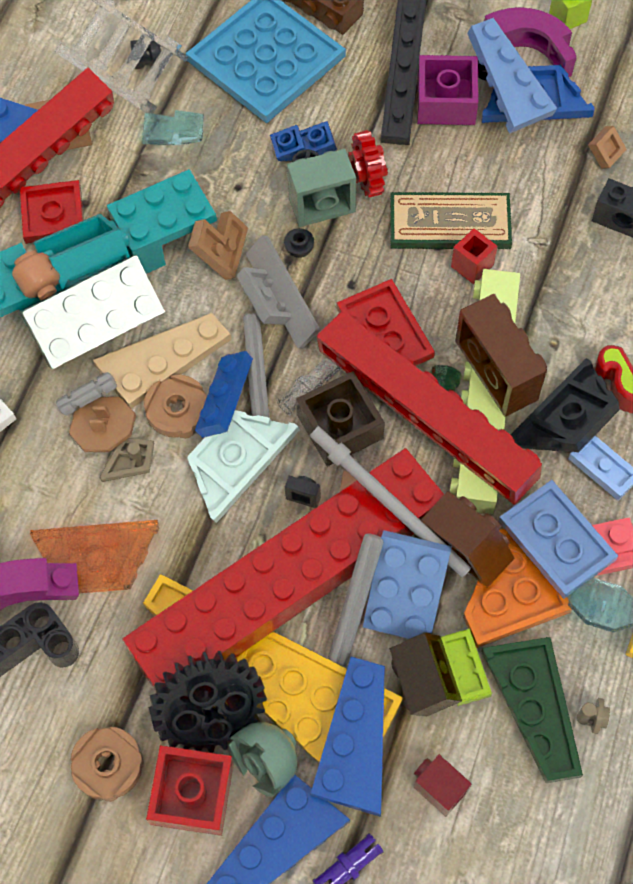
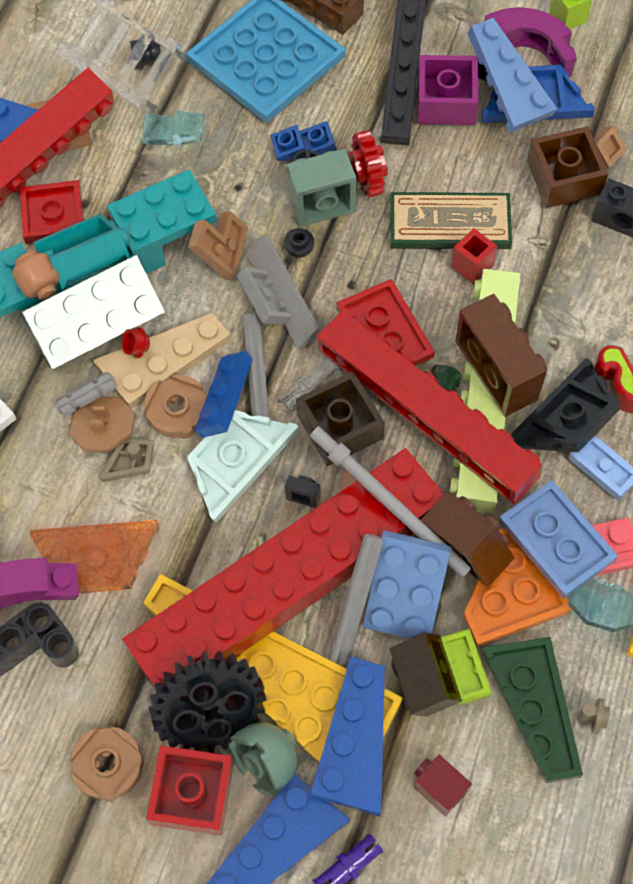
none -> red plate [122,327,150,358]
none -> reddish brown brick [527,126,609,208]

